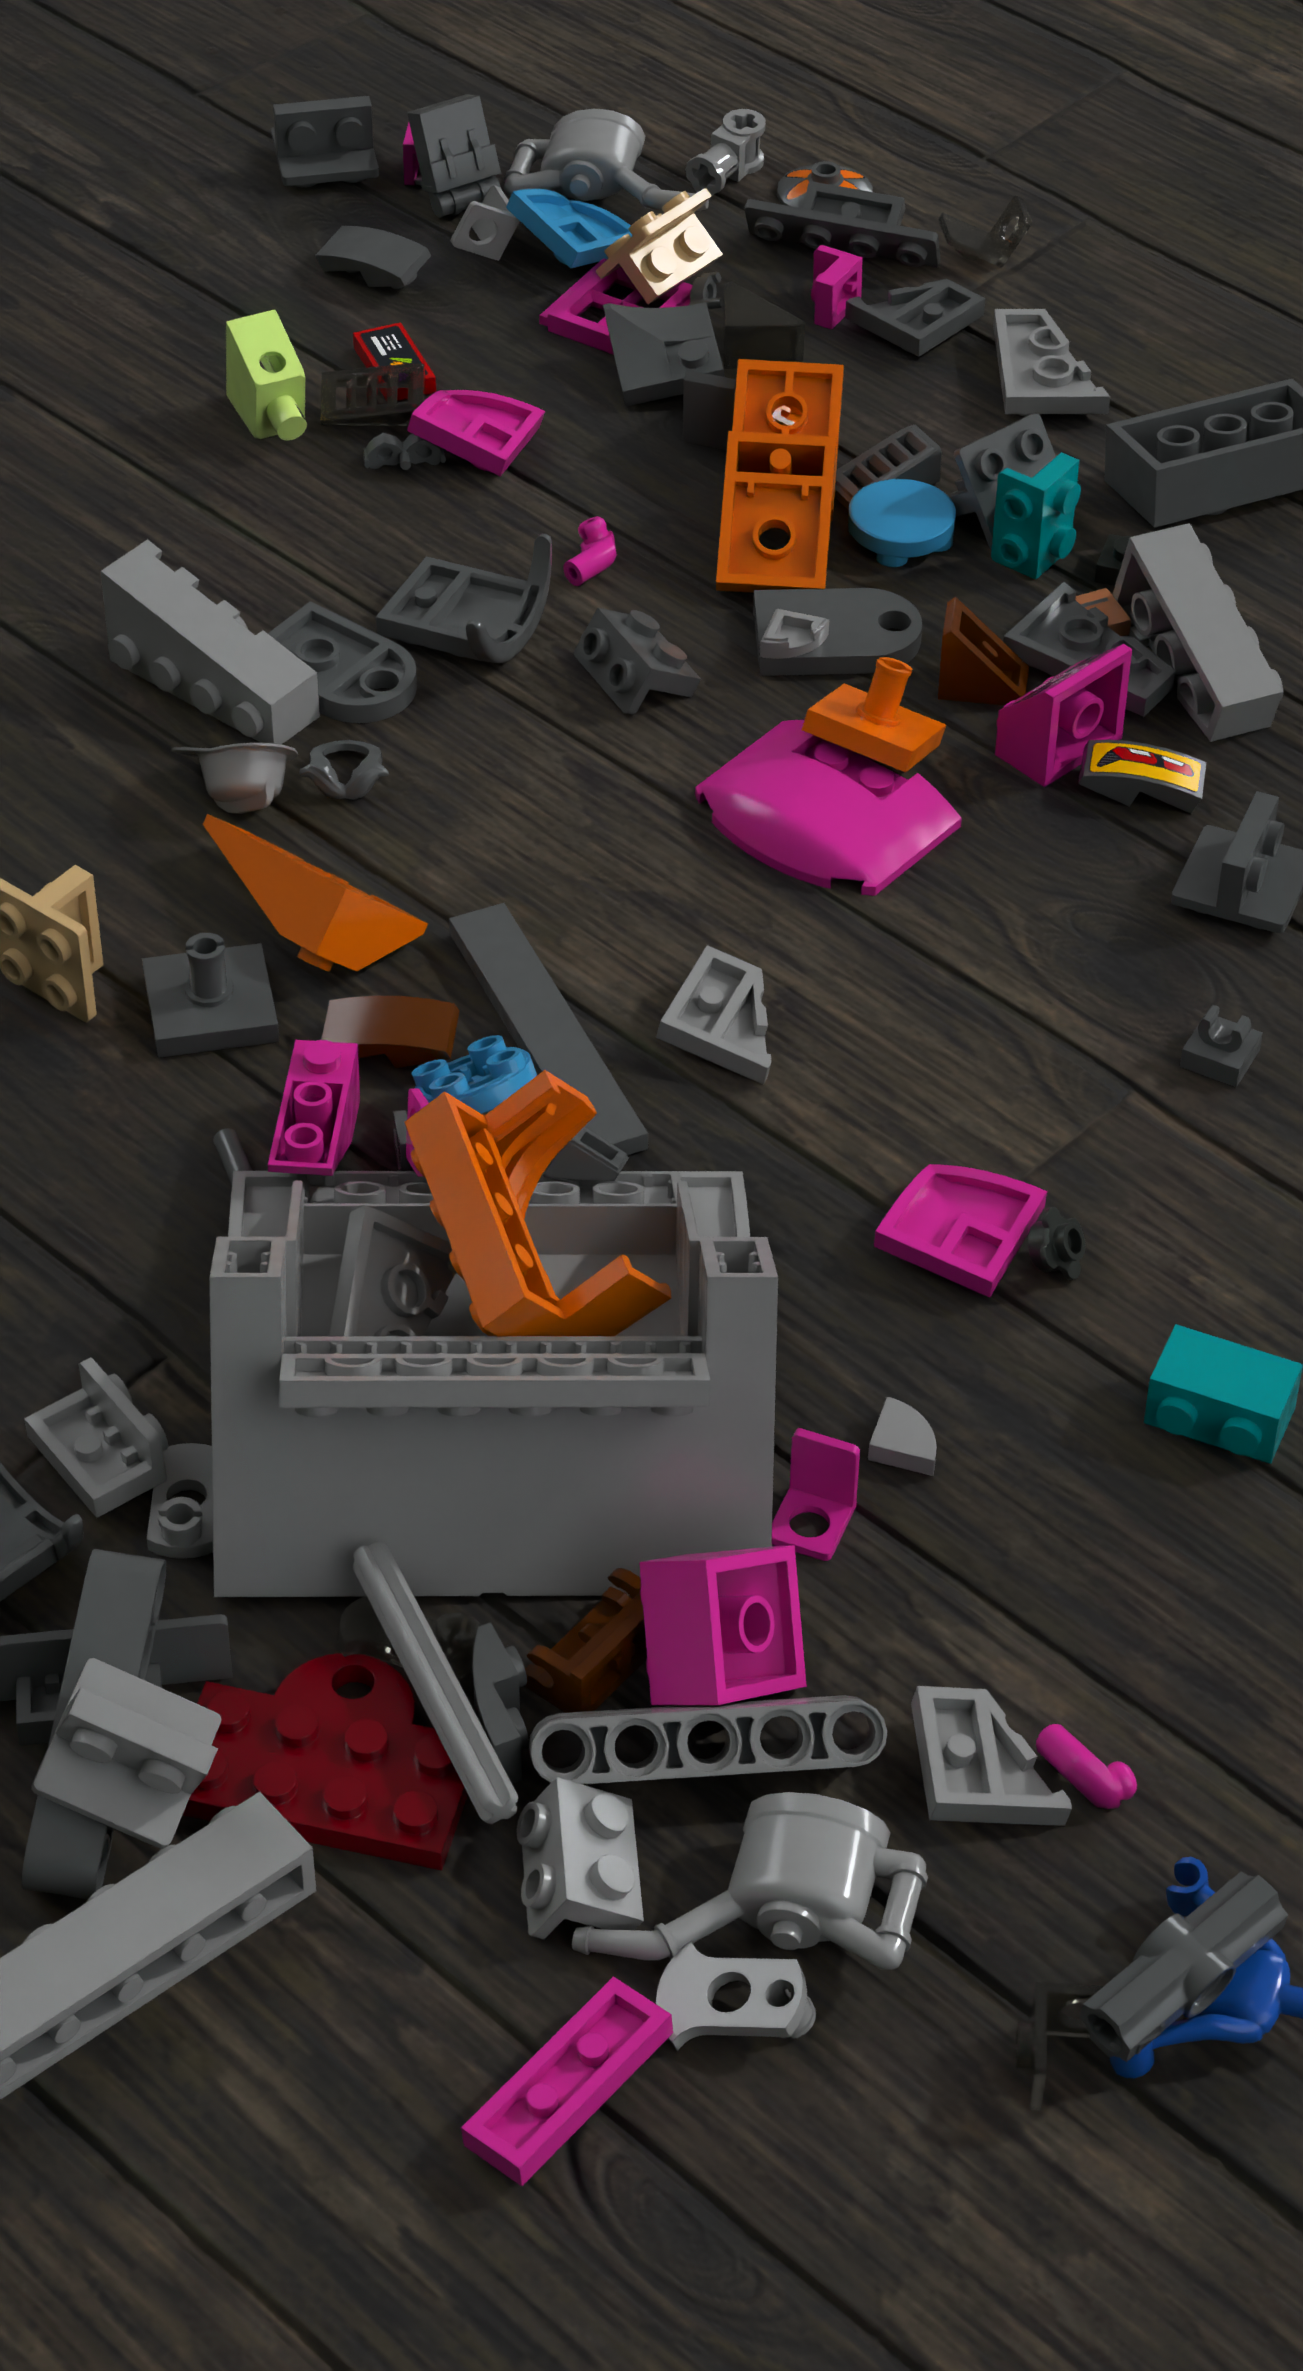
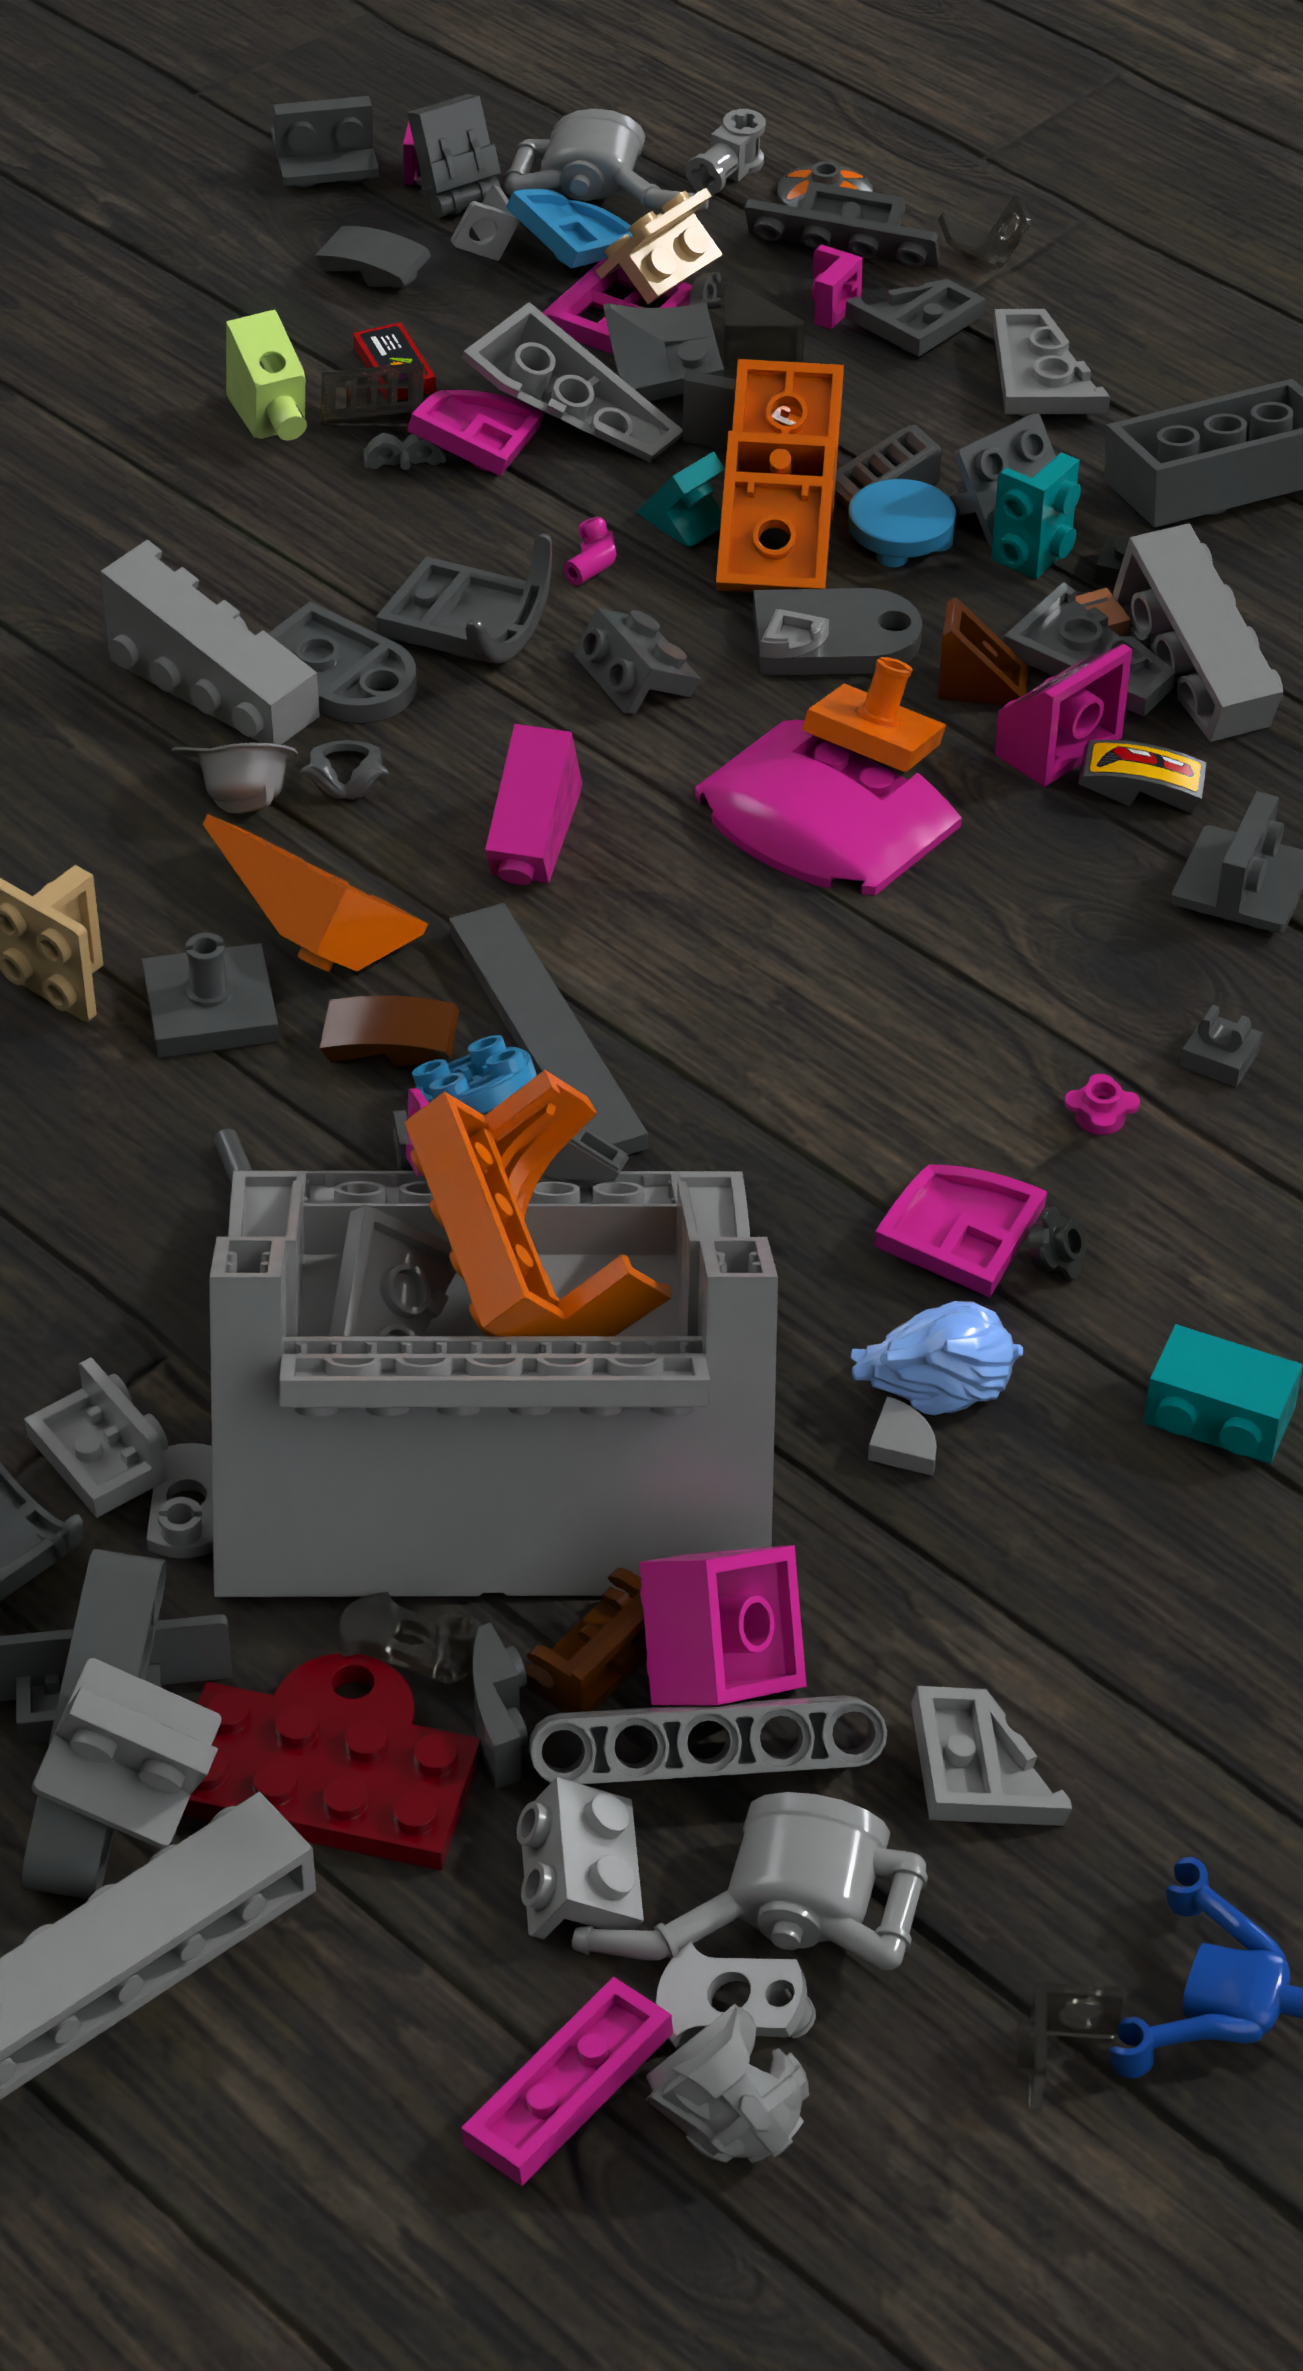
dark pink slope [268,1040,360,1176] -> none
light grey axle [353,1541,518,1824] -> none
light grey wing [656,945,772,1085] -> none
dark pink bracket [772,1428,860,1561] -> none
dark pink arm [1036,1724,1137,1809] -> none
dark grey piece [1079,1871,1288,2062] -> none
none -> light grey wedge [461,302,683,463]
none -> dark pink slope [485,724,583,885]
none -> teal slope [636,451,725,547]
none -> light grey helmet [645,2004,809,2163]
none -> light blue hair [851,1301,1023,1416]
none -> dark pink plate [1065,1074,1140,1135]

